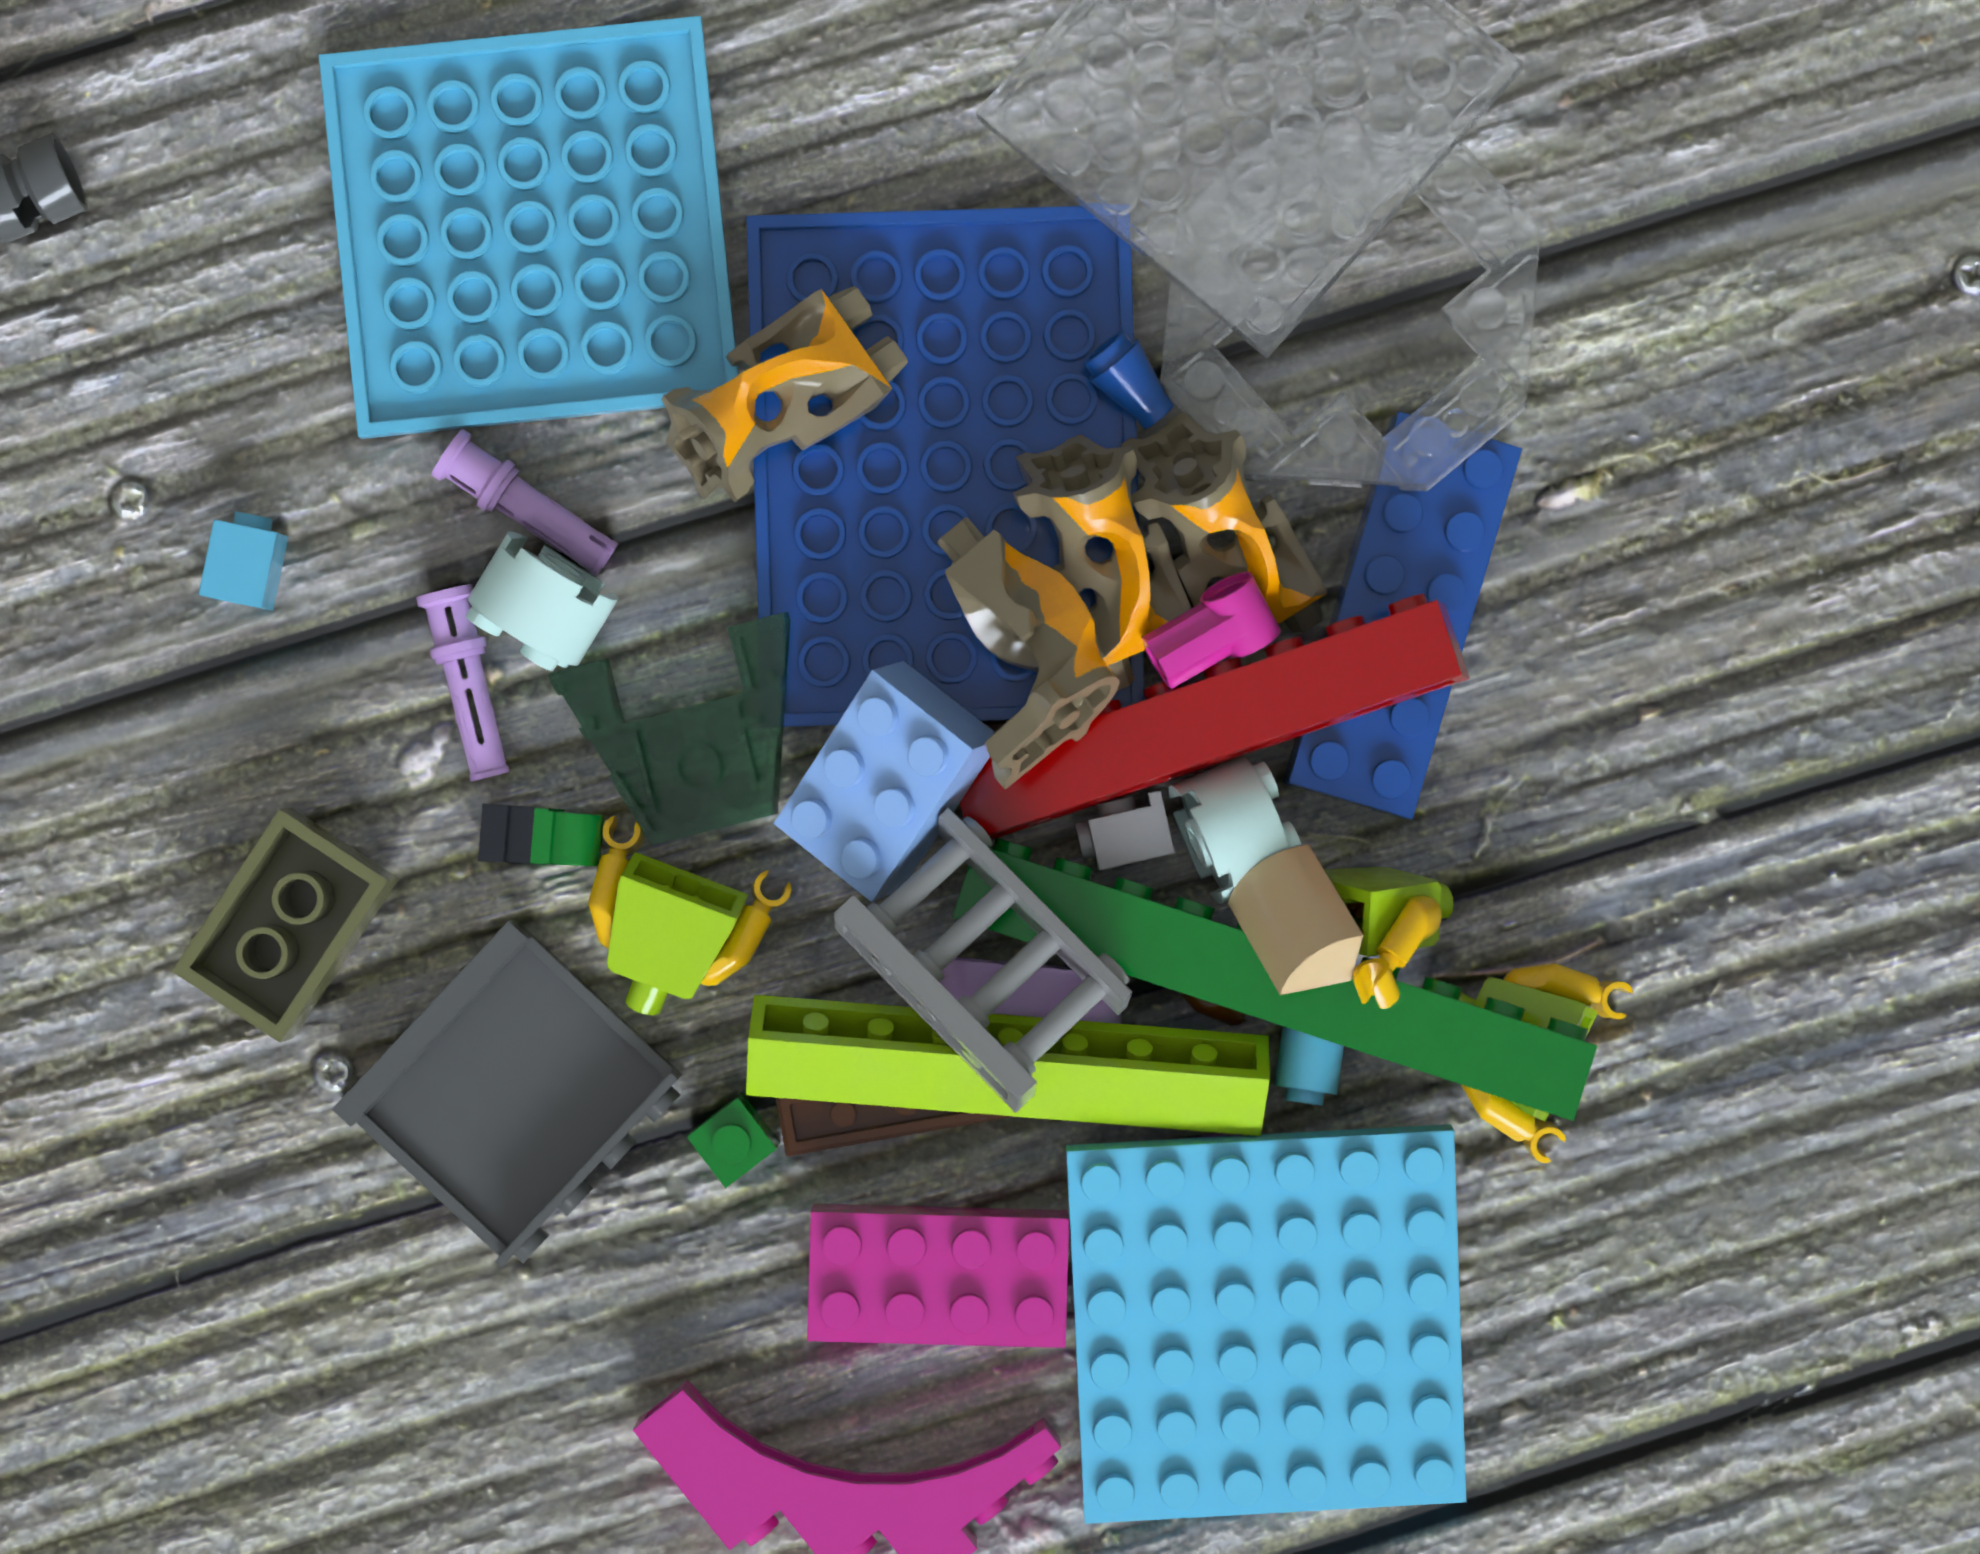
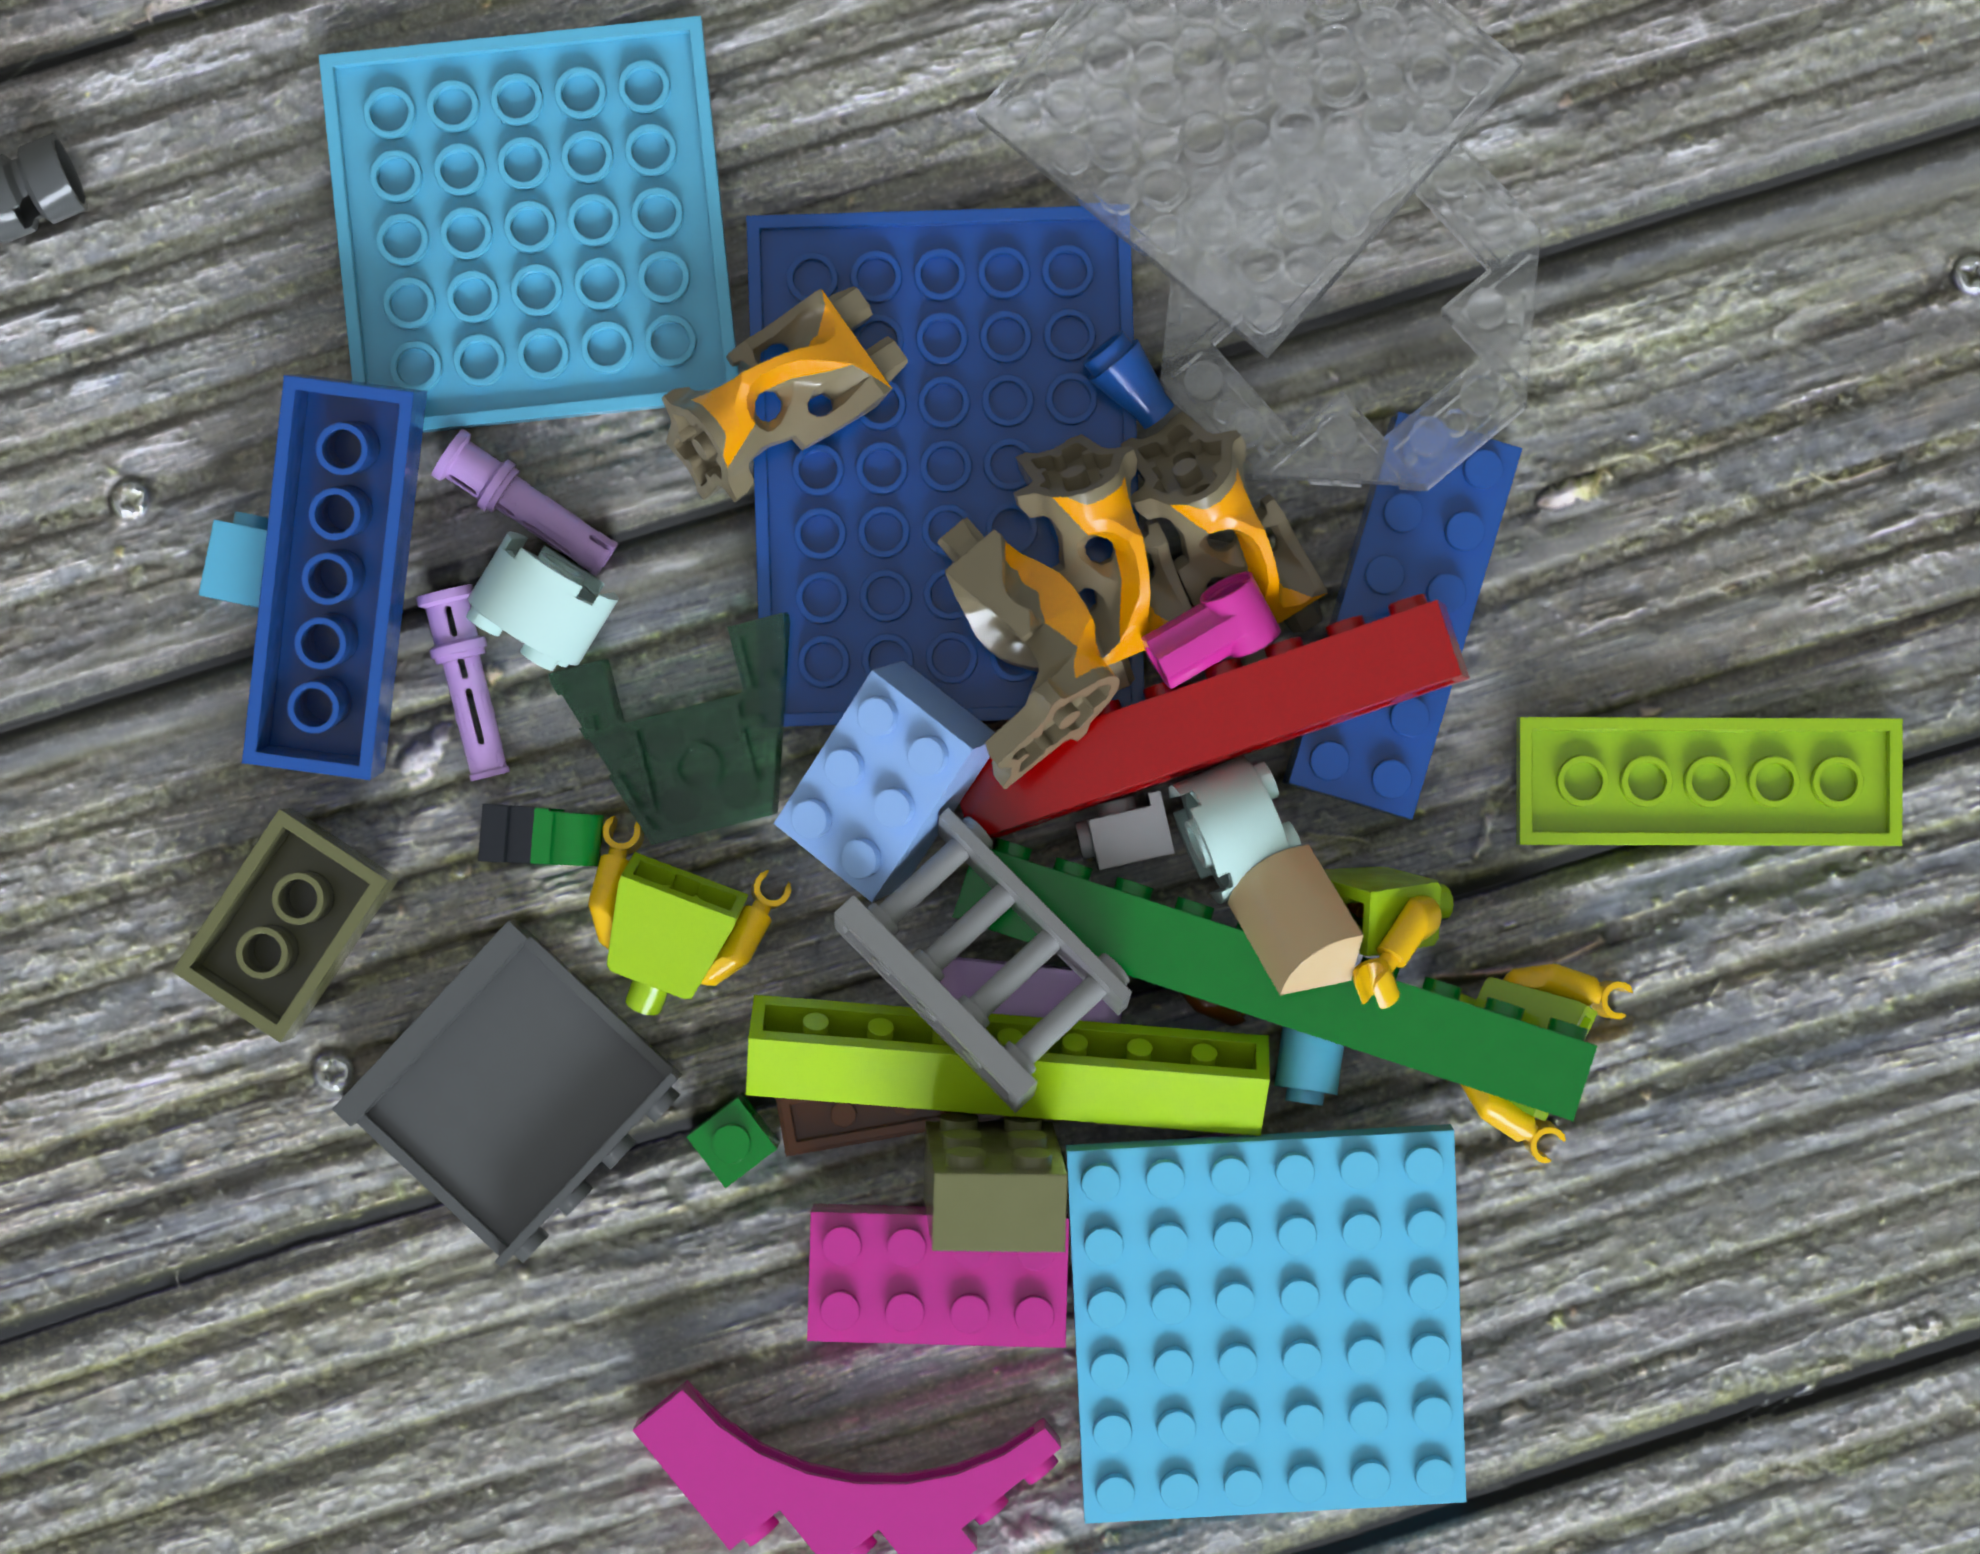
none -> blue brick [242,374,427,780]
none -> olive brick [923,1112,1068,1252]
none -> lime plate [1516,717,1903,846]

